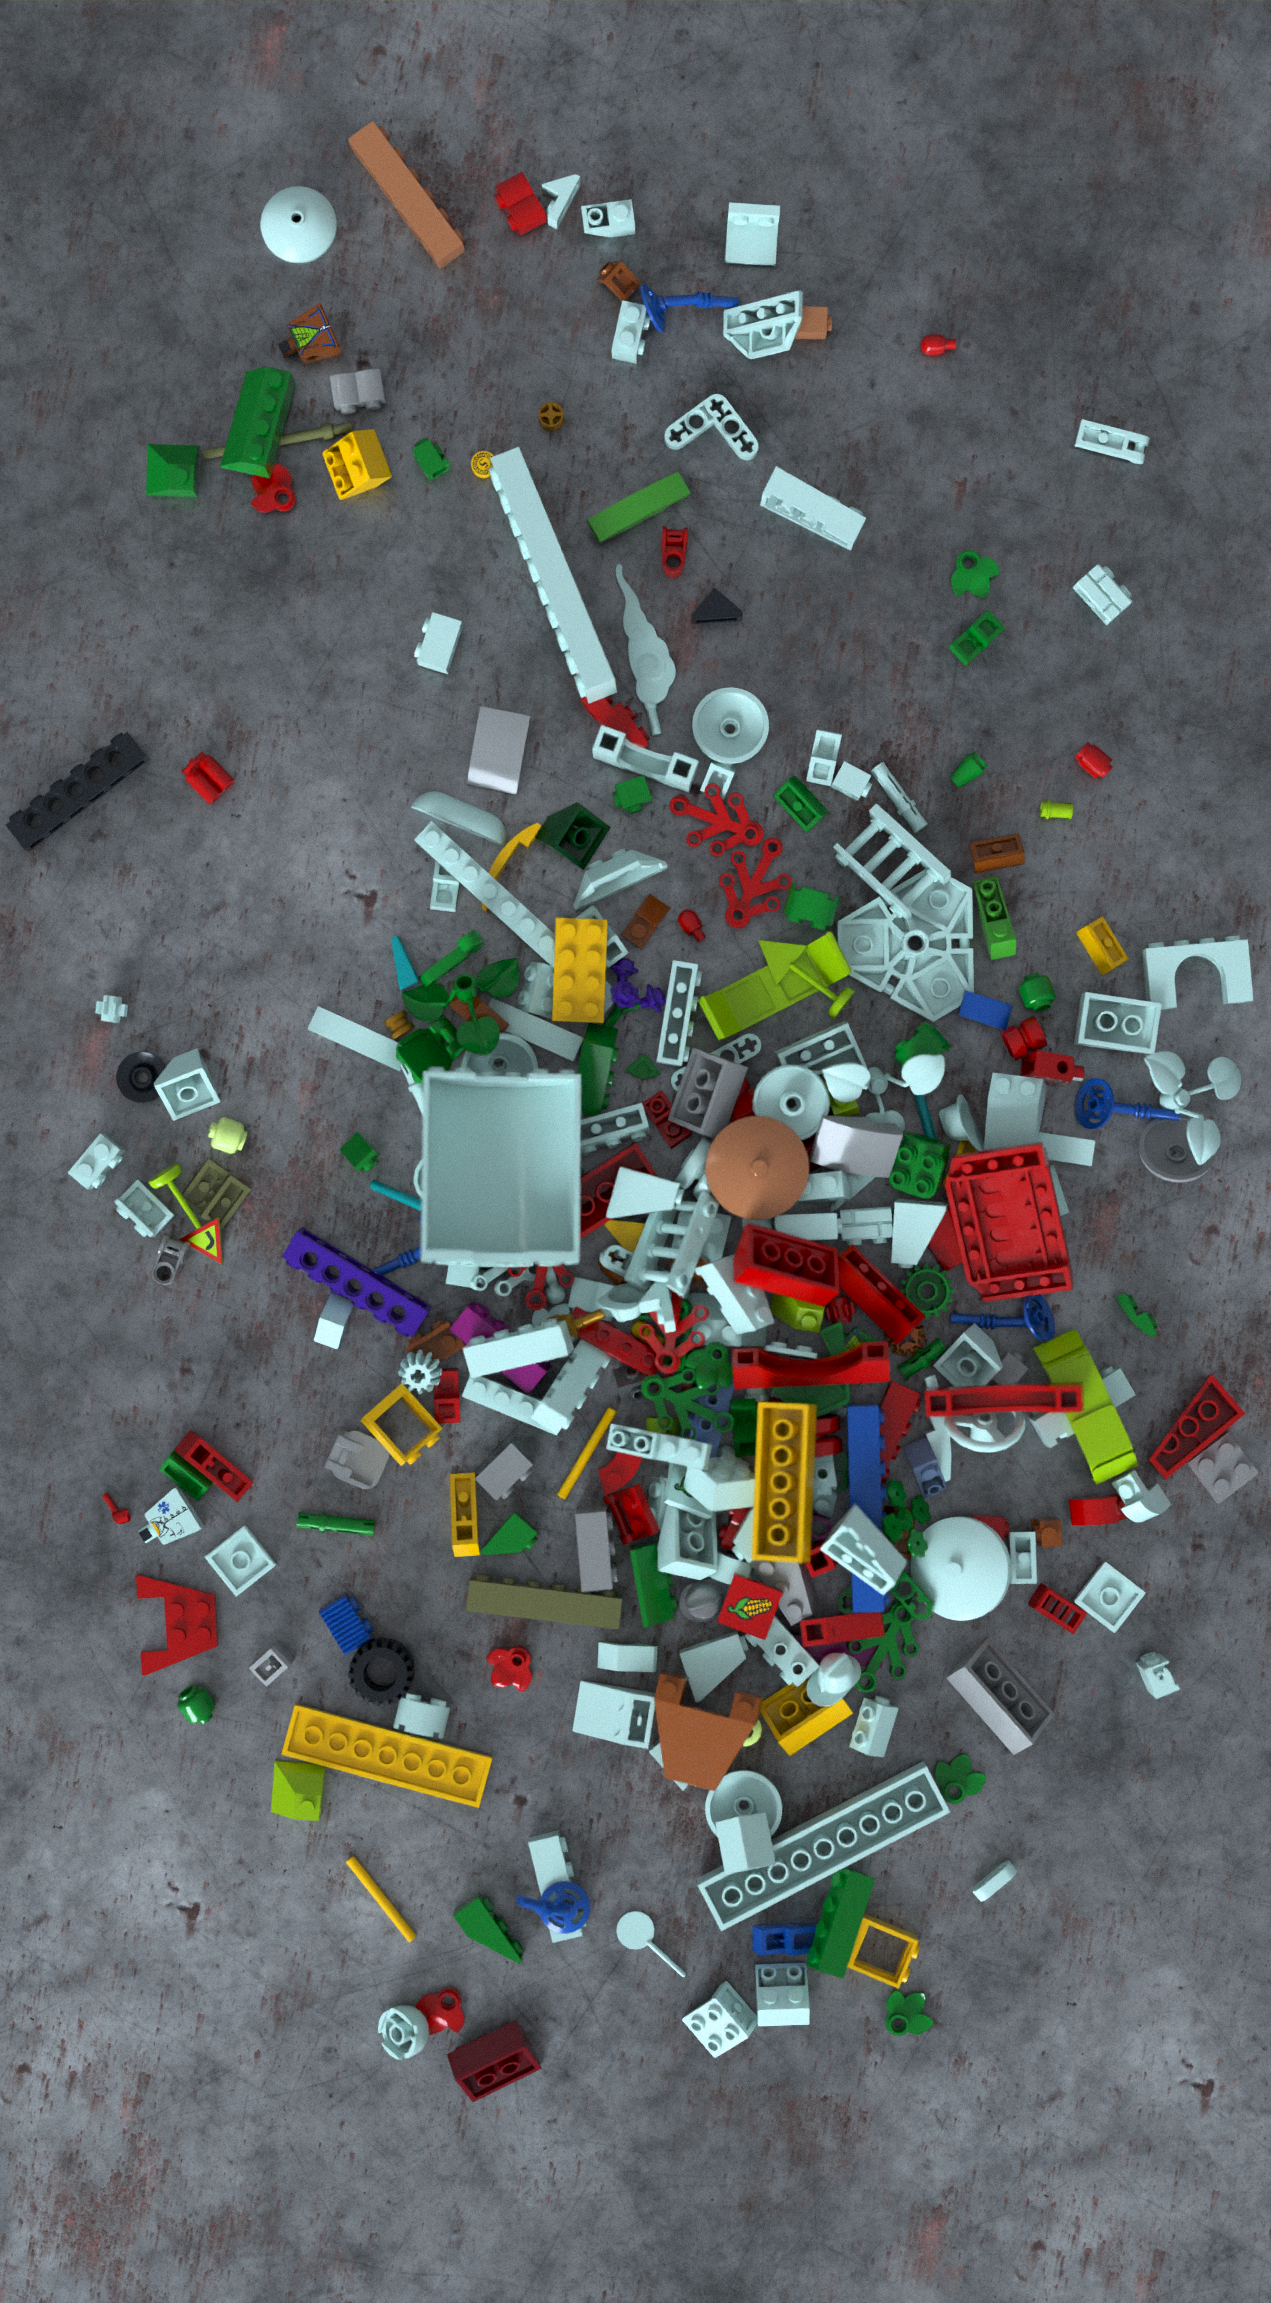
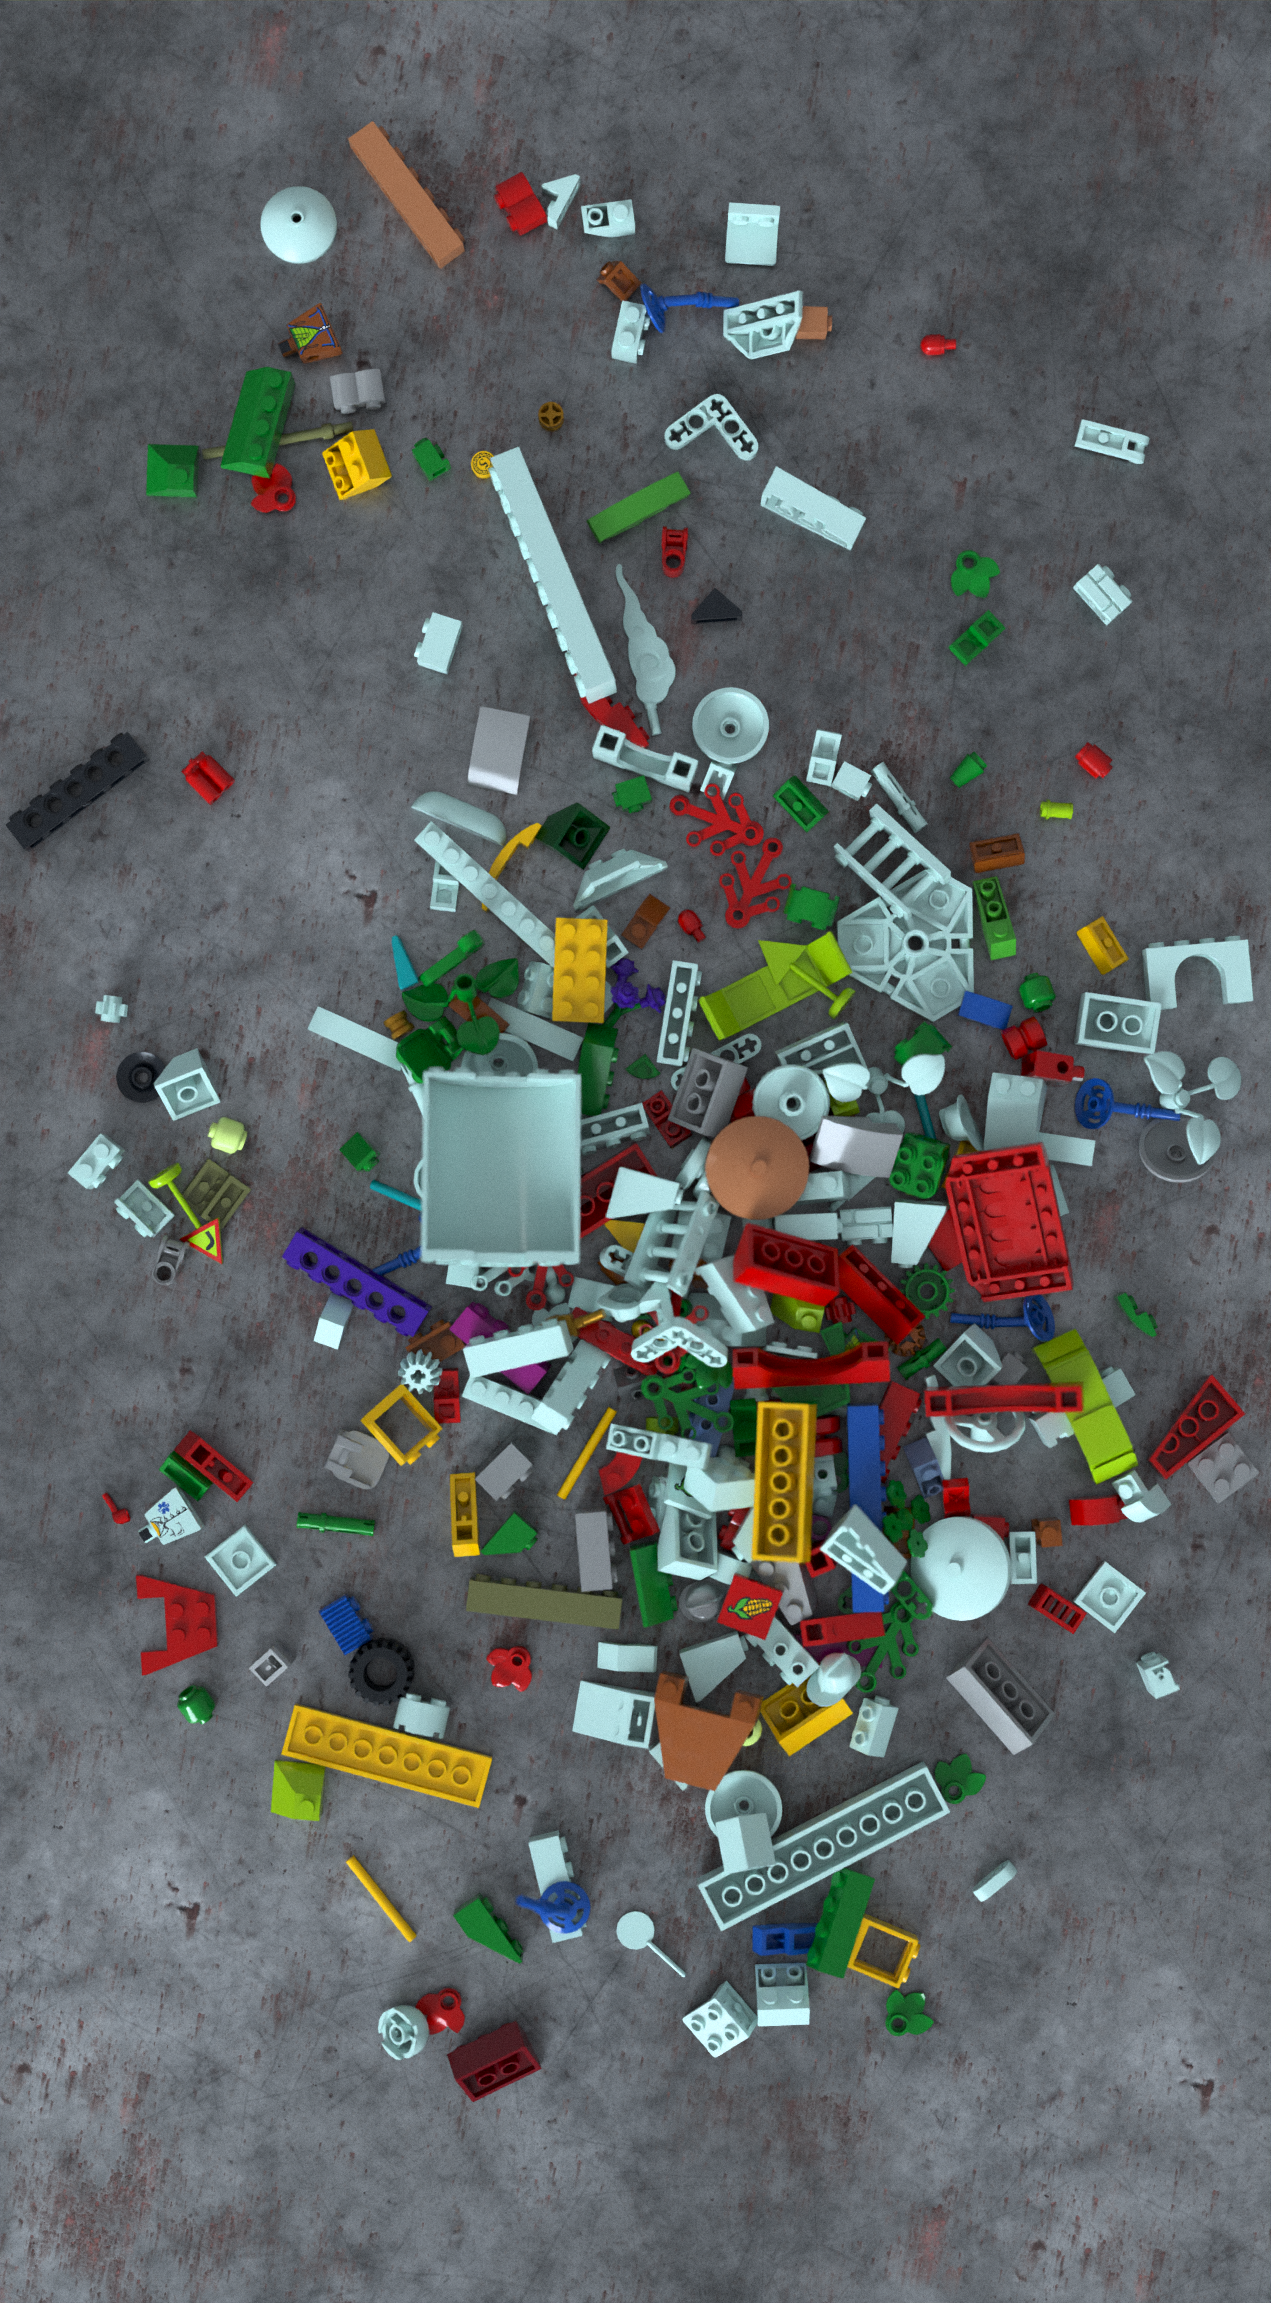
none -> light aqua beam [631,1317,728,1367]
none -> red slope [942,1478,971,1519]

